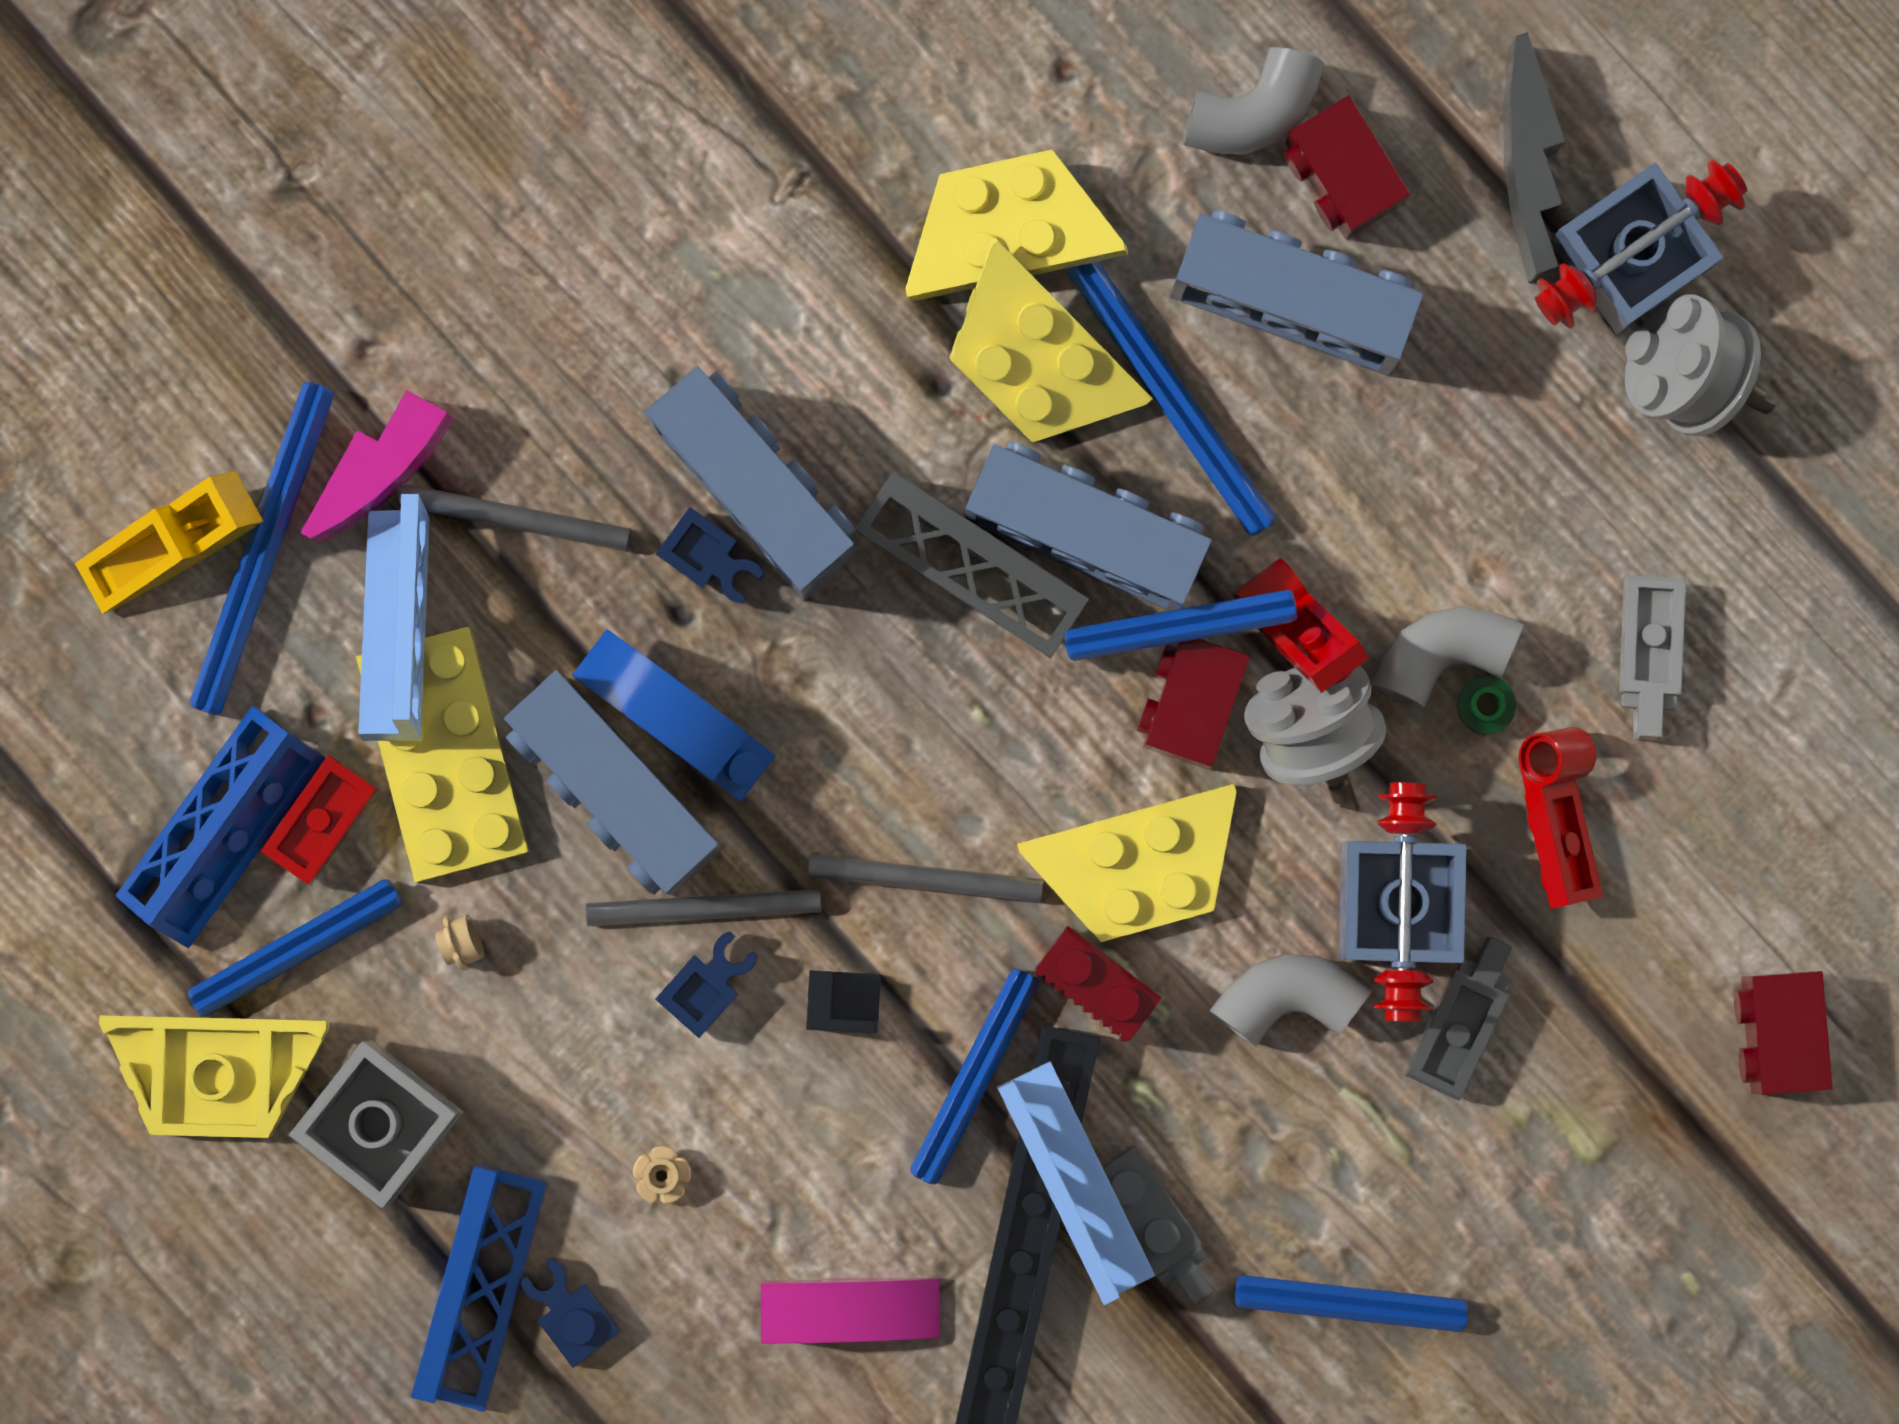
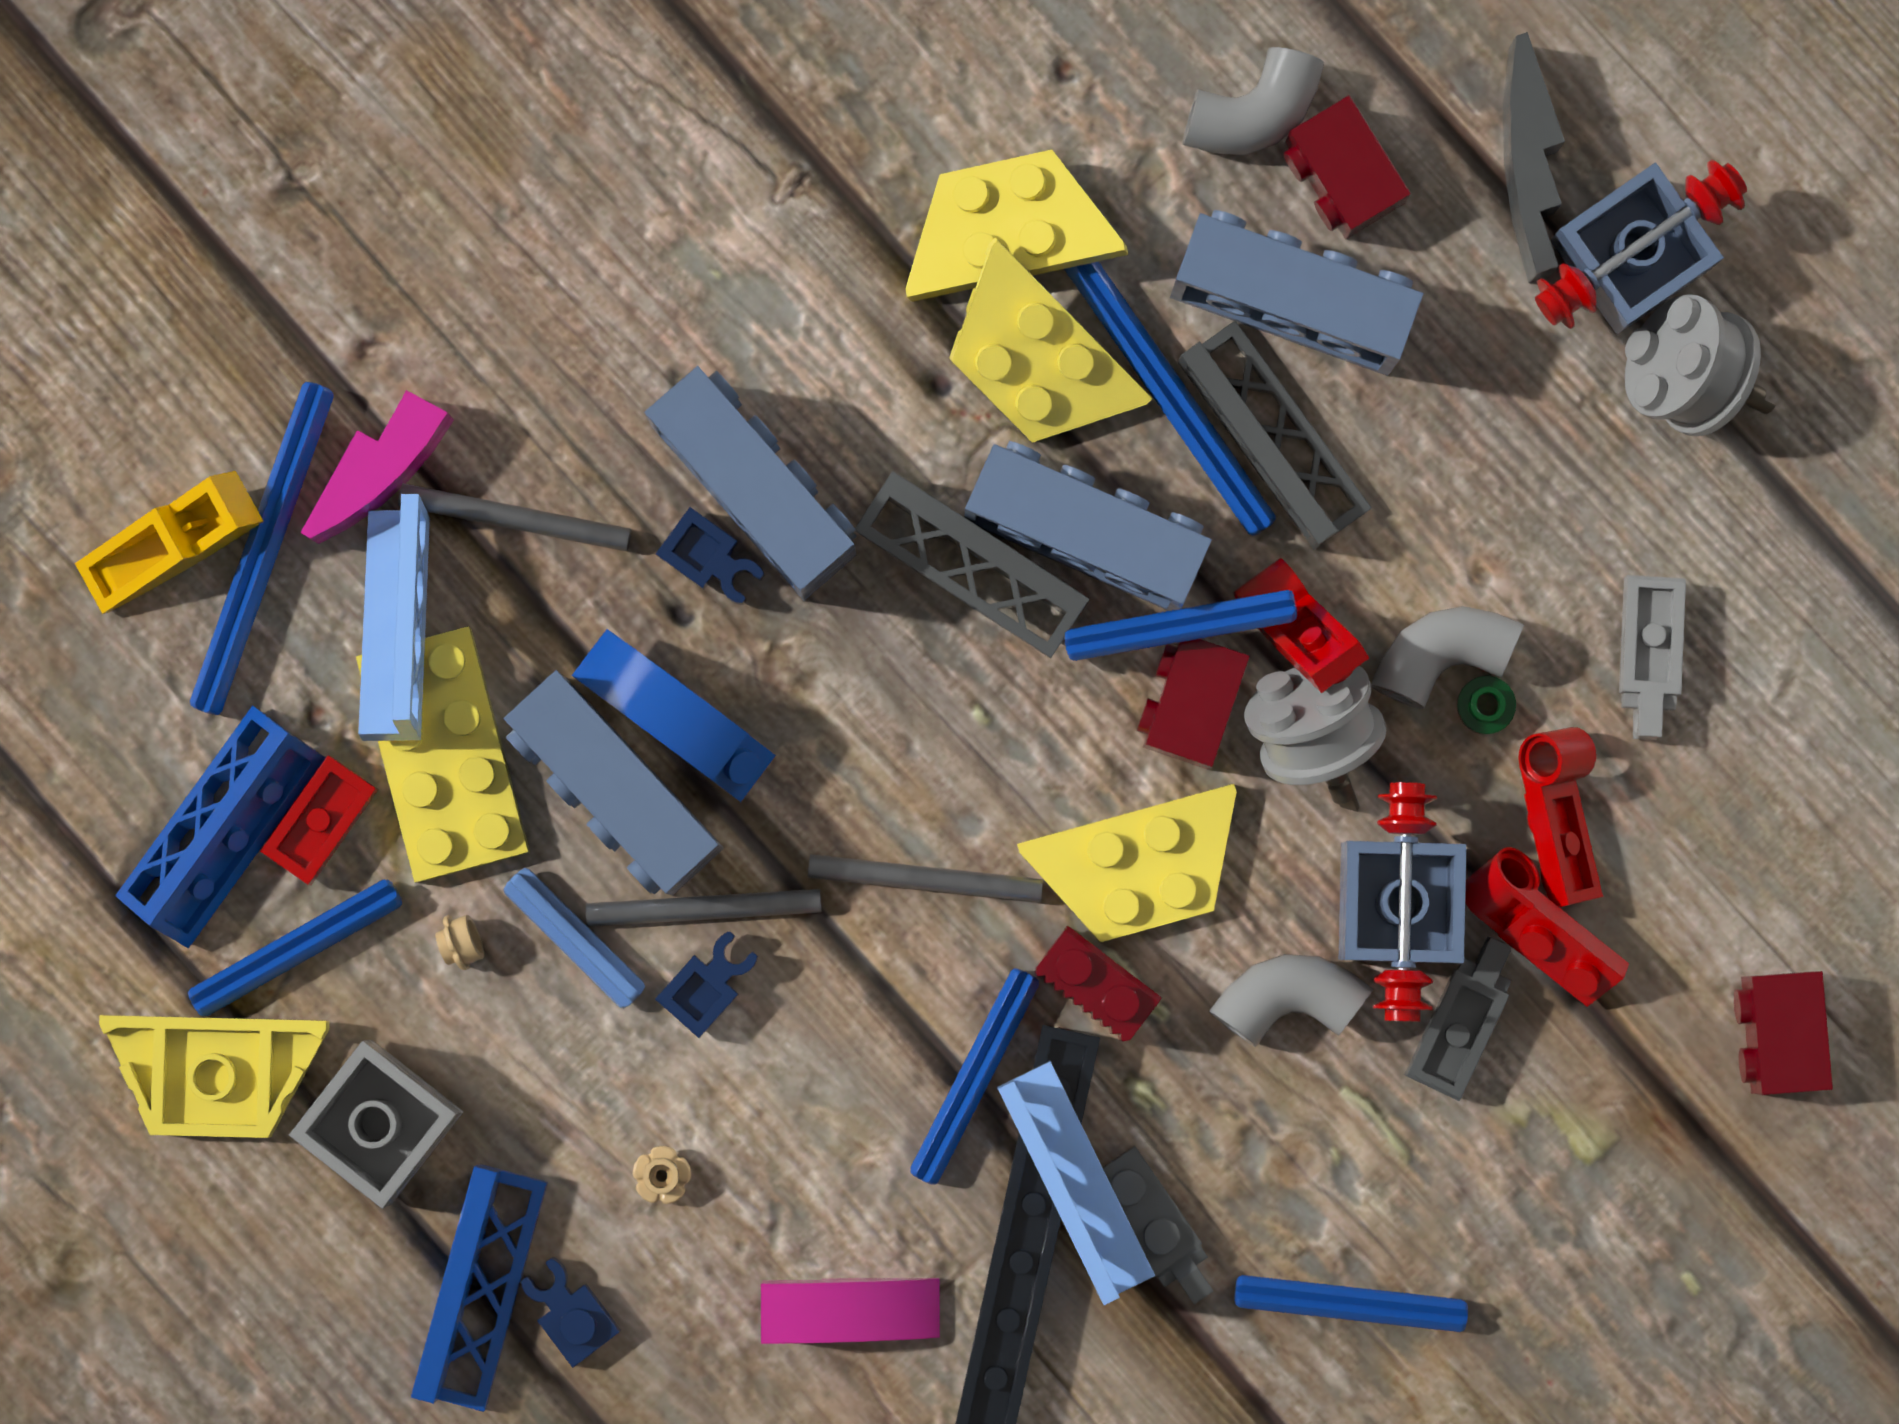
black panel [806,970,881,1033] -> none
none -> medium blue axle [503,868,645,1009]
none -> dark grey fence [1178,321,1372,550]
none -> red plate [1465,847,1629,1007]

